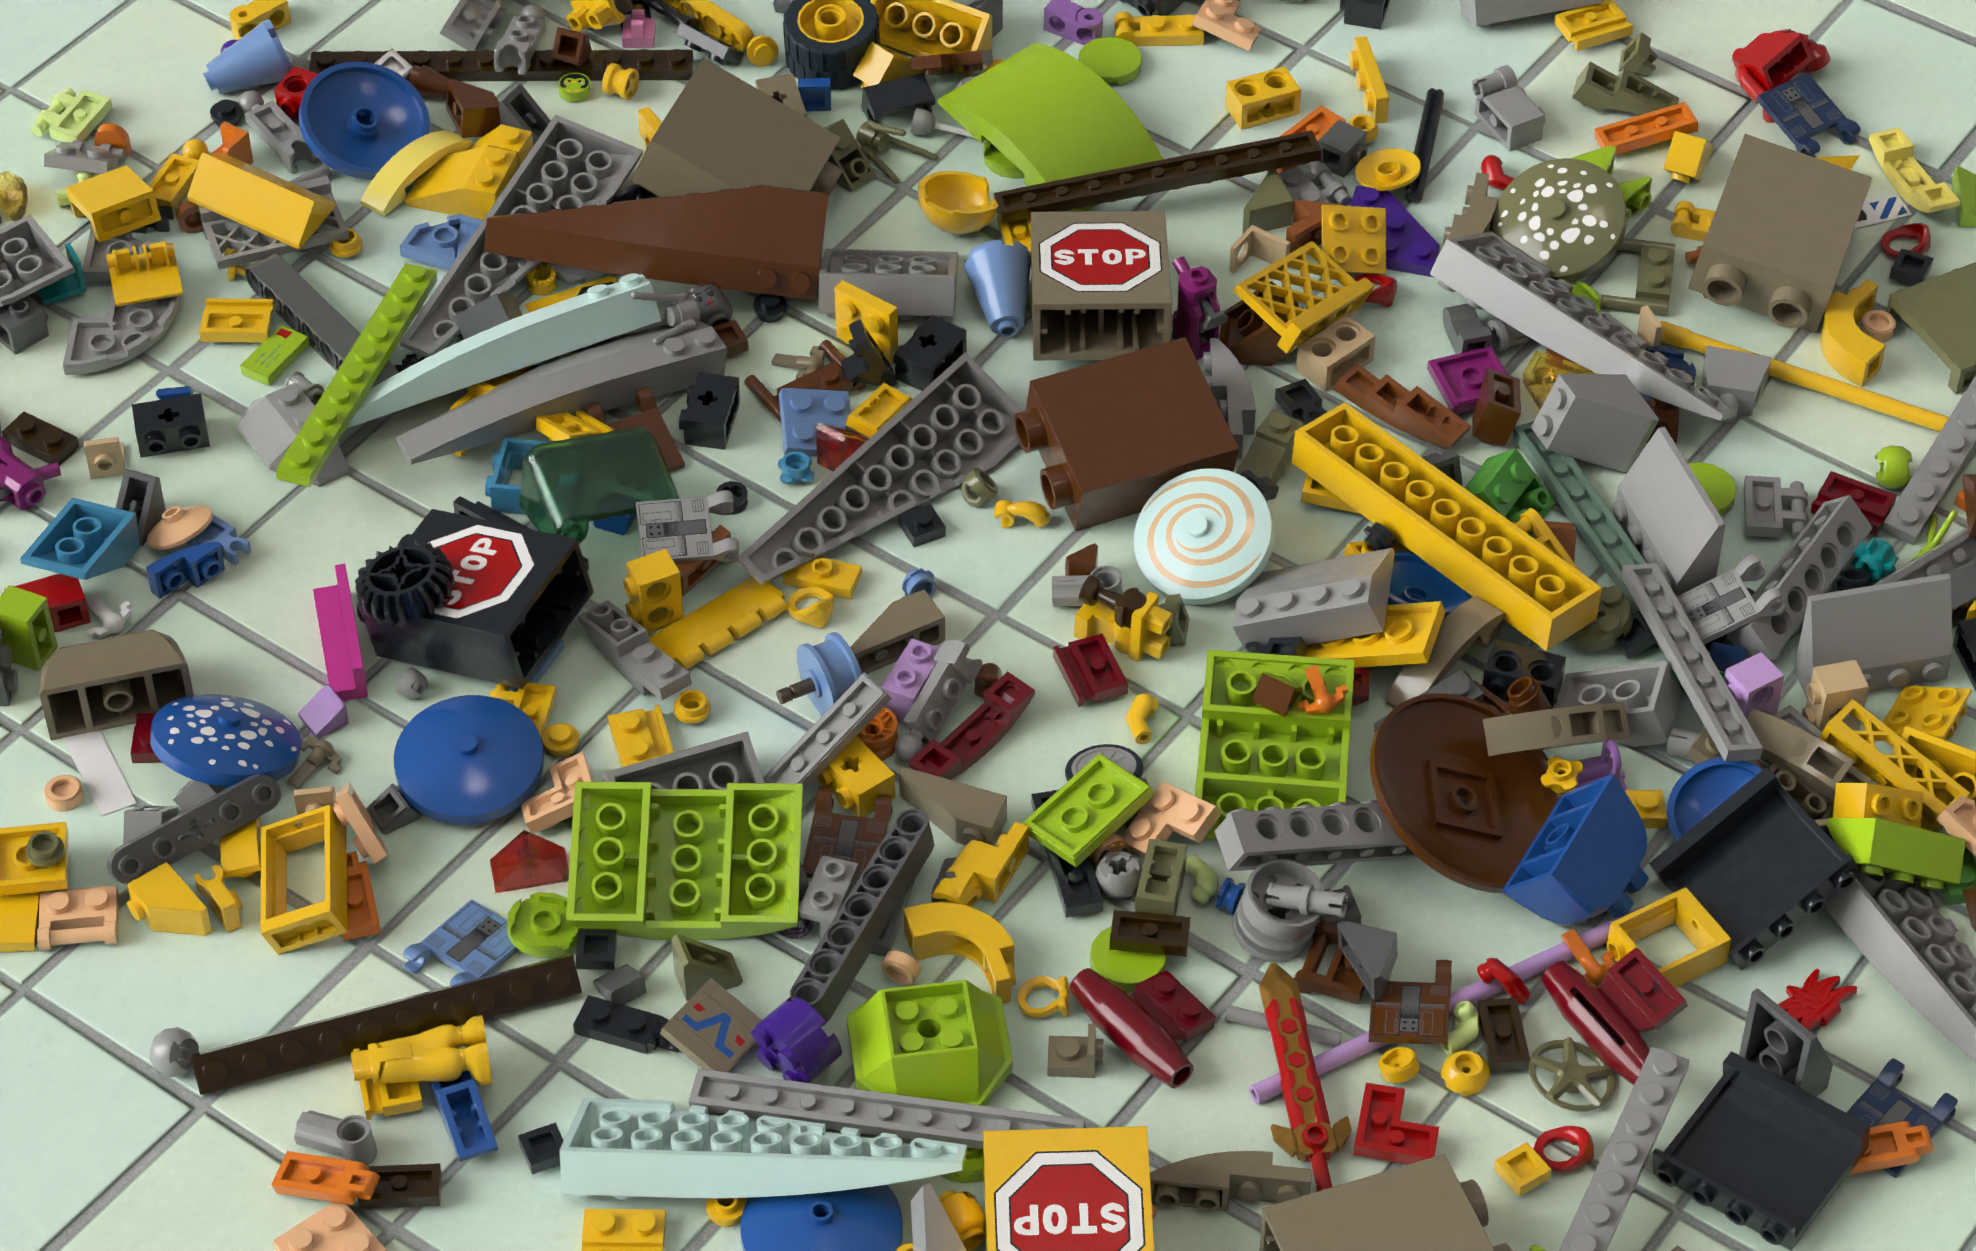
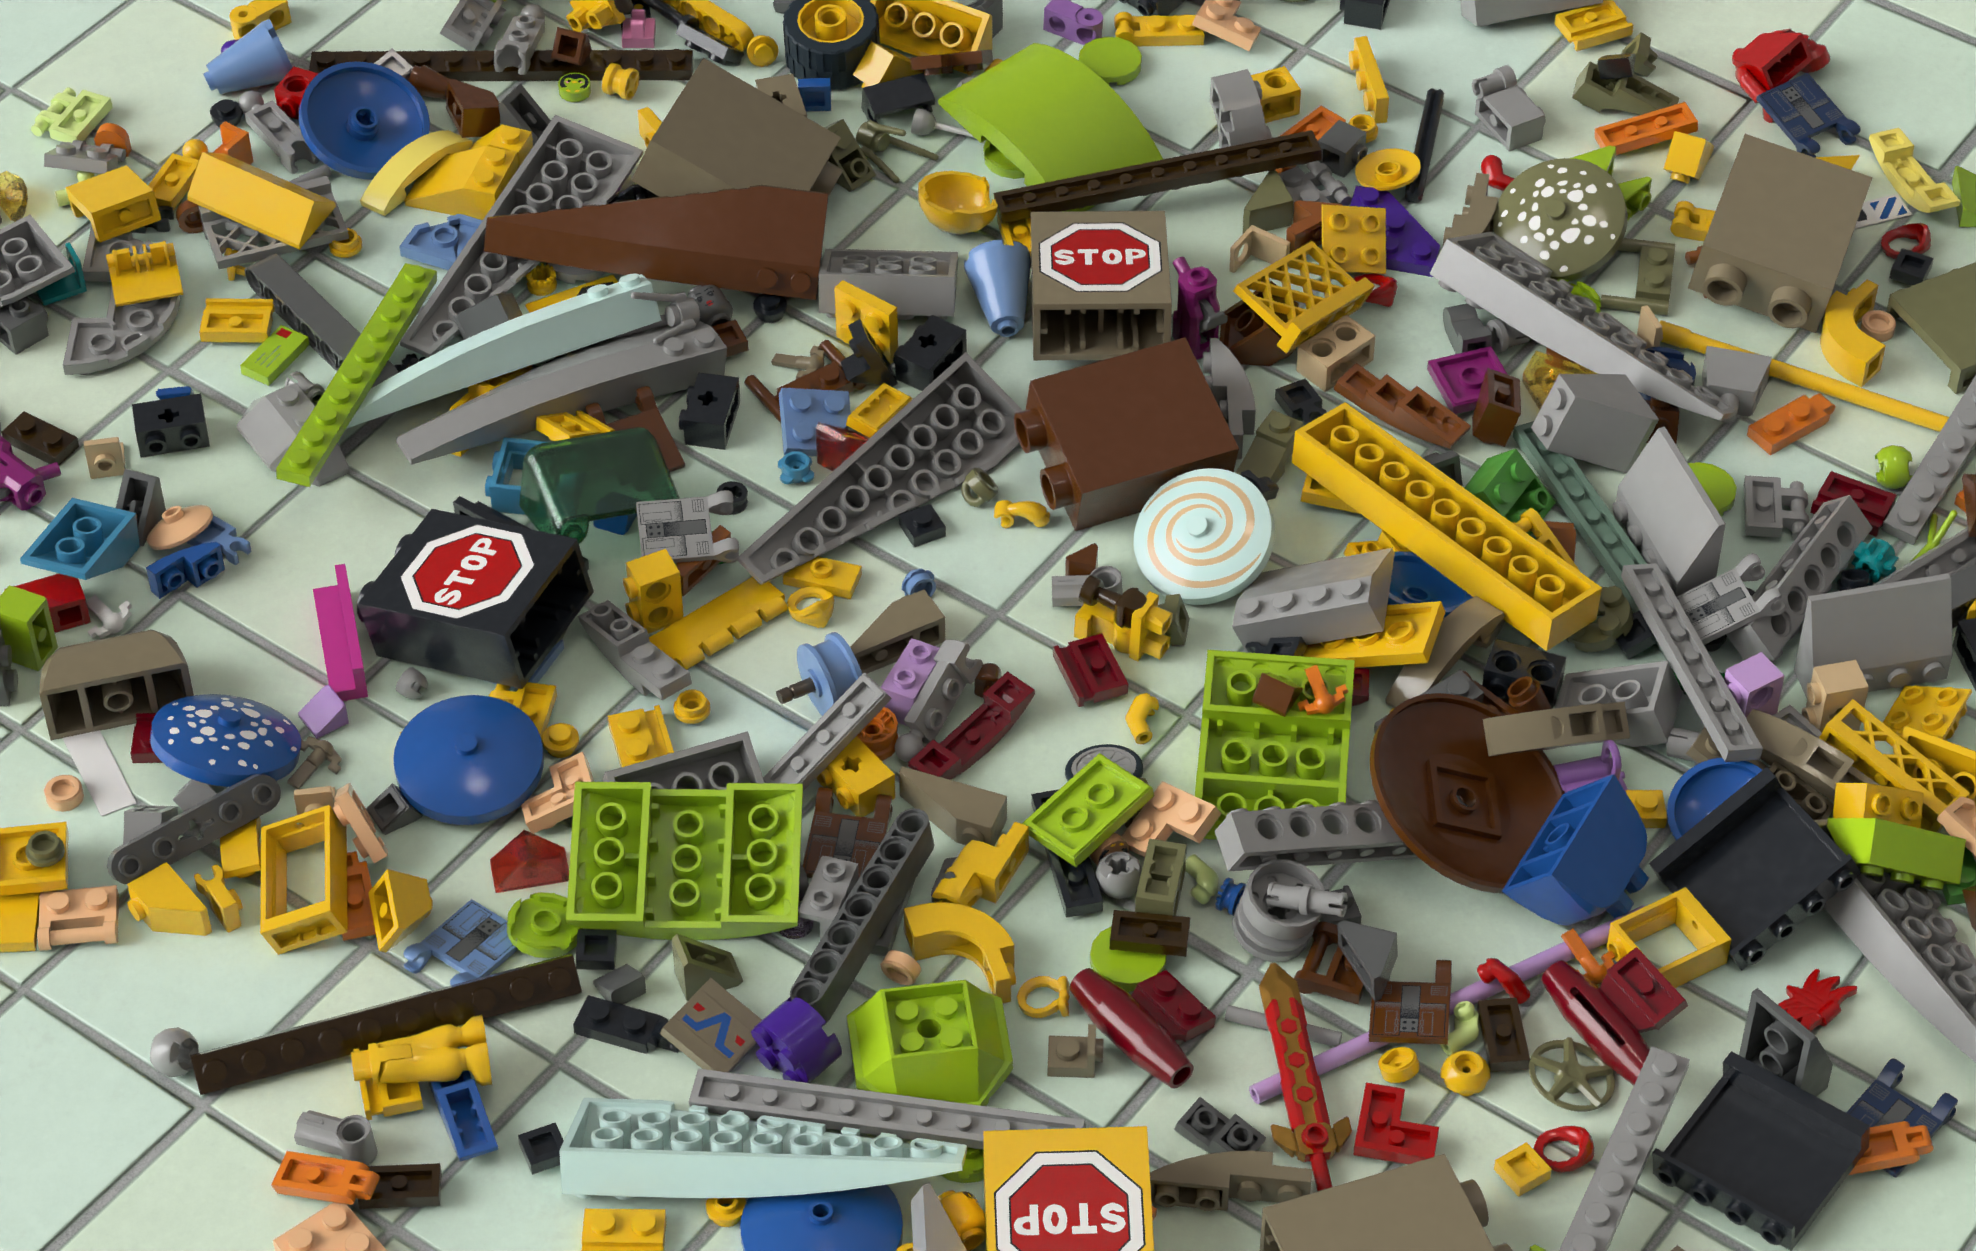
black gear [355,541,455,627] -> none
black plate [1363,522,1397,551] -> none
yellow plate [1541,756,1583,794] -> none
dark blue slope [1710,642,1752,672] -> none
none -> yellow slope [368,869,433,953]
none -> dark grey slope [1174,1097,1266,1154]
none -> light grey brick [1209,69,1272,148]
none -> black slope [1597,53,1636,80]
none -> orange hinge [1747,393,1835,455]

